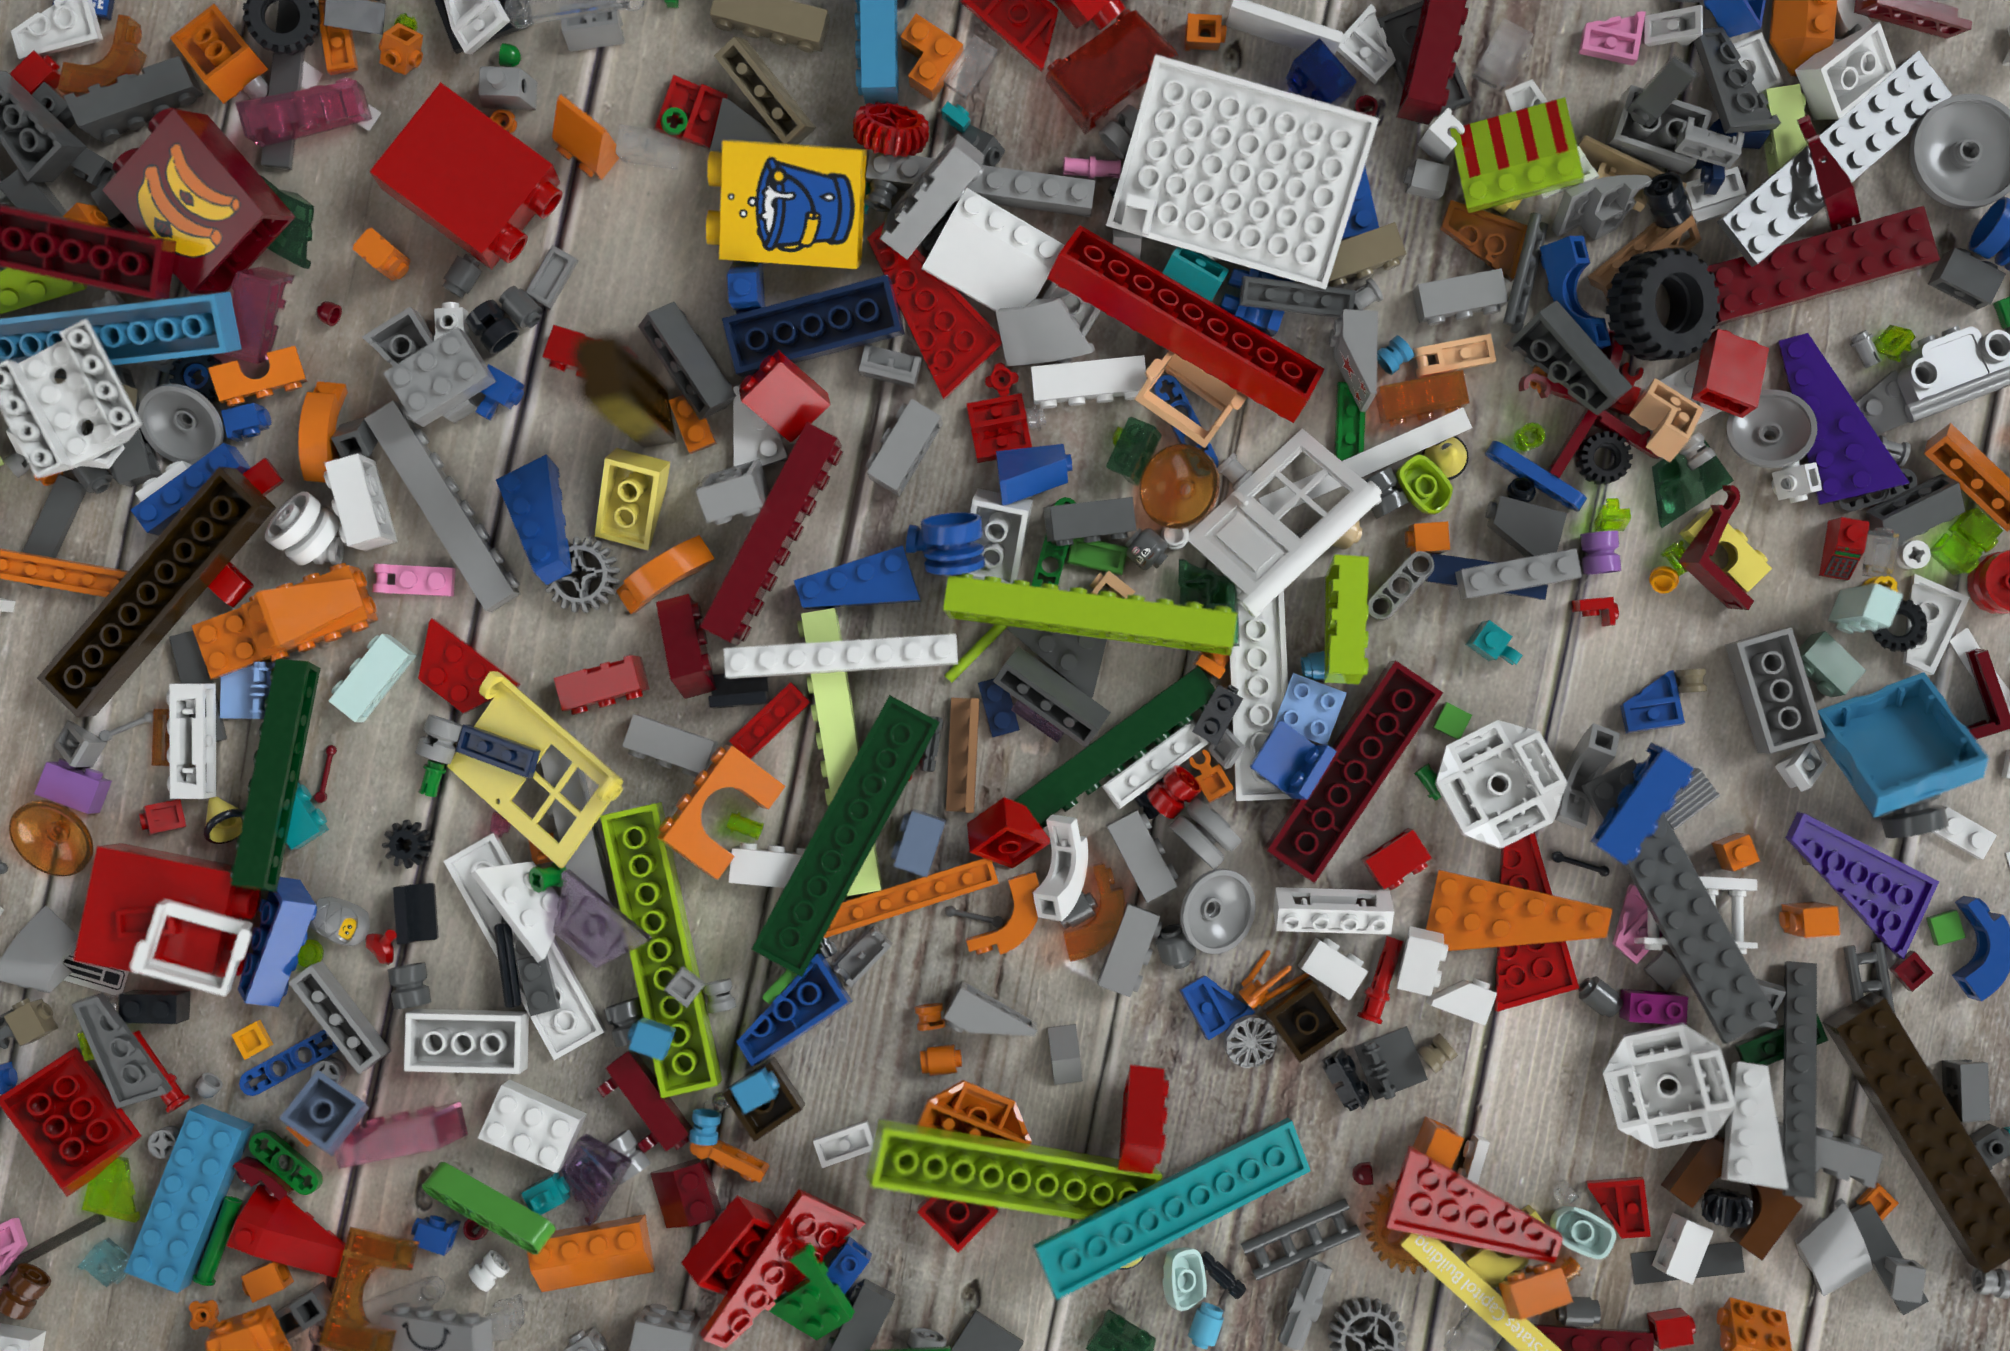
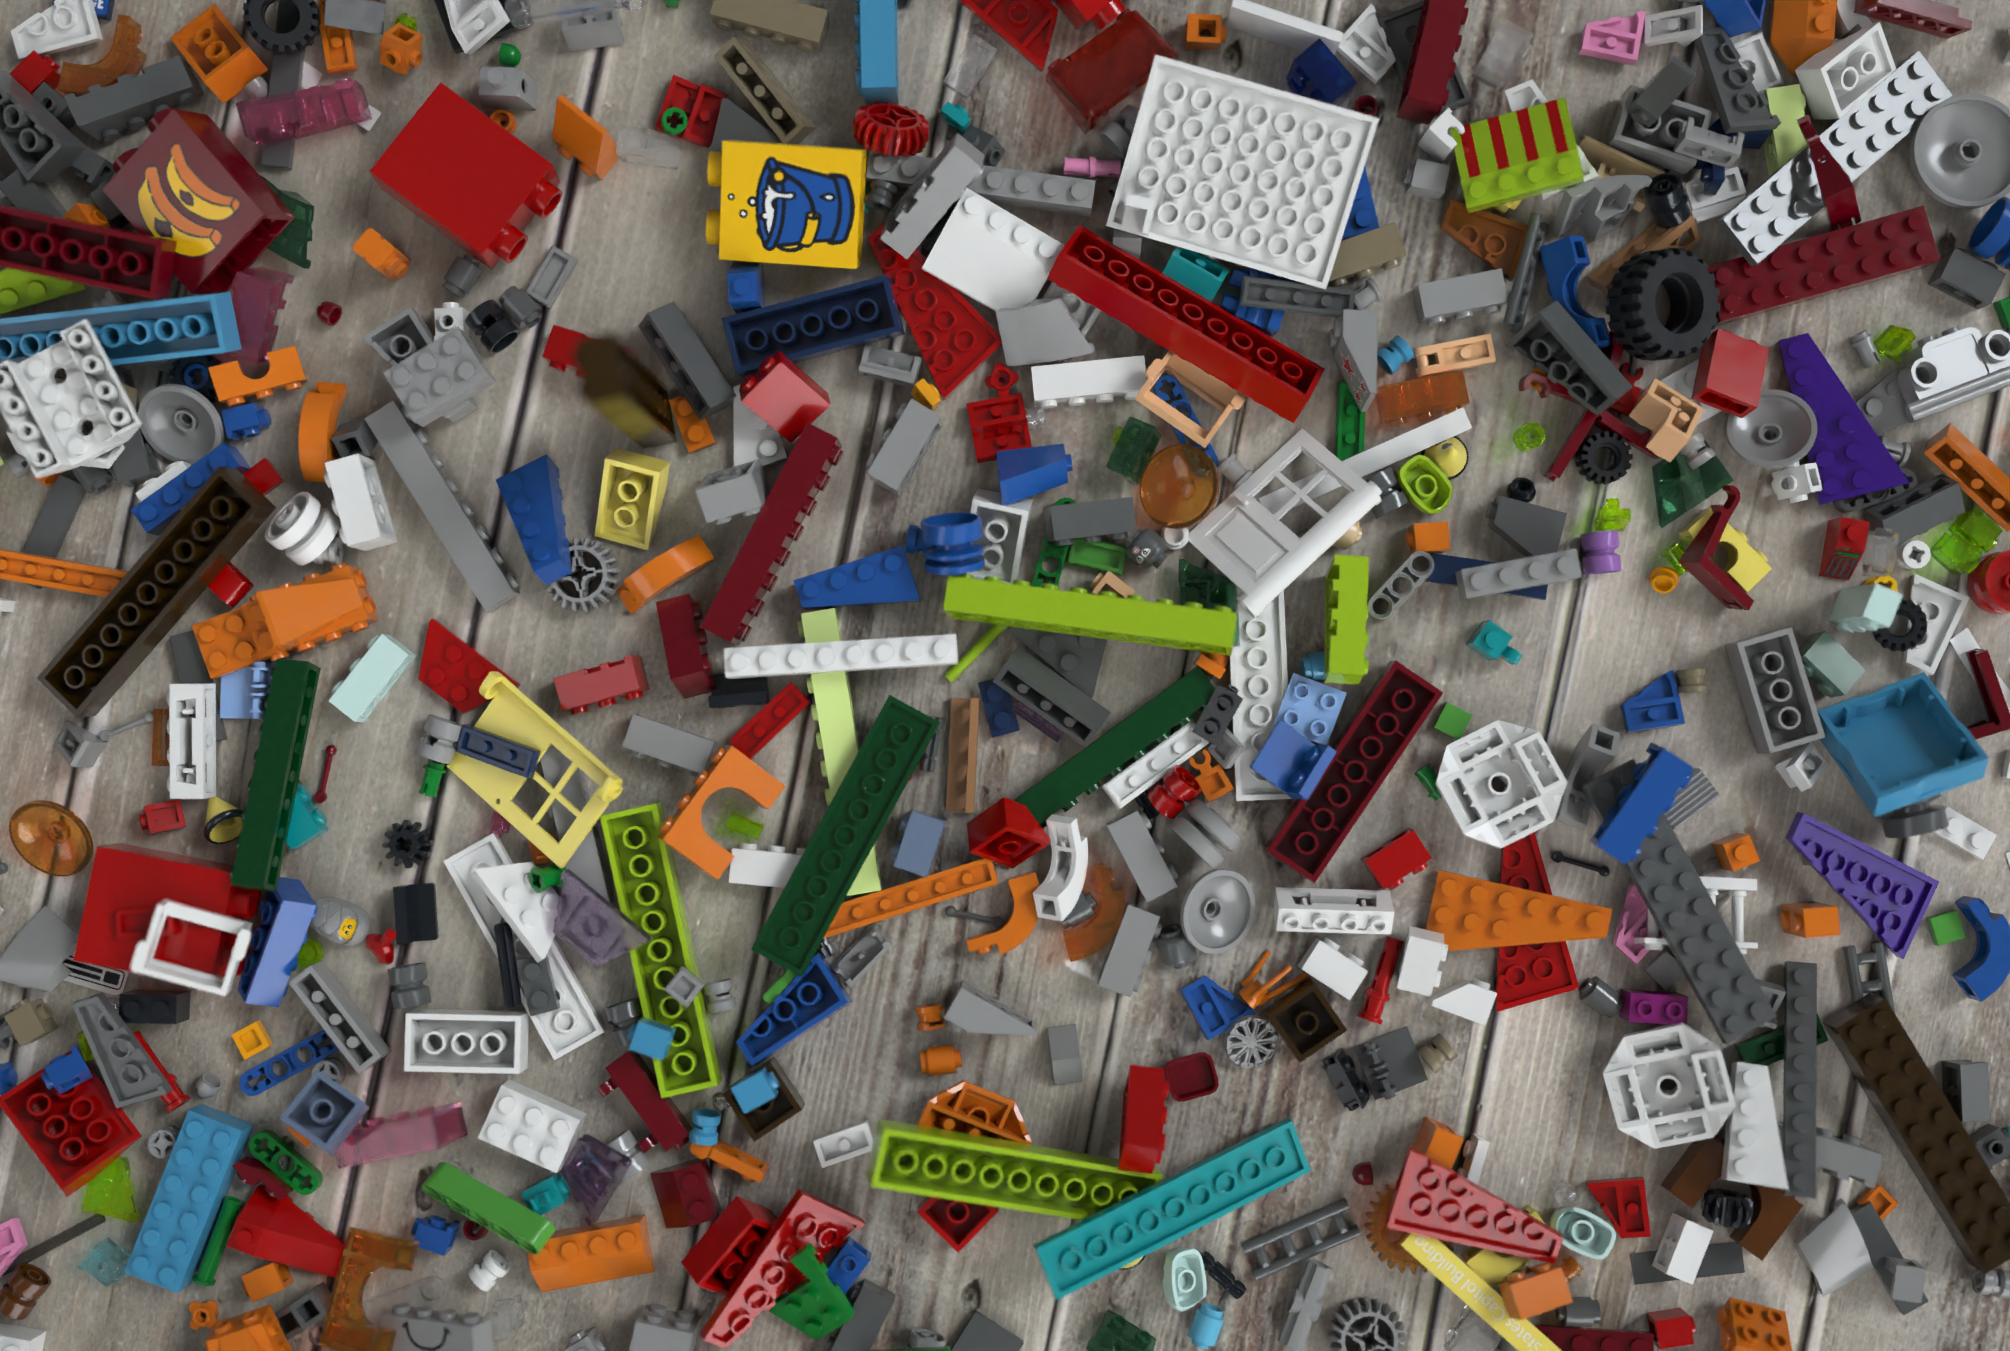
medium lavender brick [34,758,112,814] -> none
bright pink plate [372,564,455,597] -> none
blue brick [475,364,525,421] -> none
orange brick [900,13,964,101] -> none
blue beam [1485,441,1587,512] -> none
red bracket [1572,597,1619,626] -> none
dark red plate [1889,950,1934,992] -> none
none -> blue brick [40,1045,93,1095]
none -> light orange plate [911,378,941,411]
none -> dark red piece [1164,1052,1219,1102]

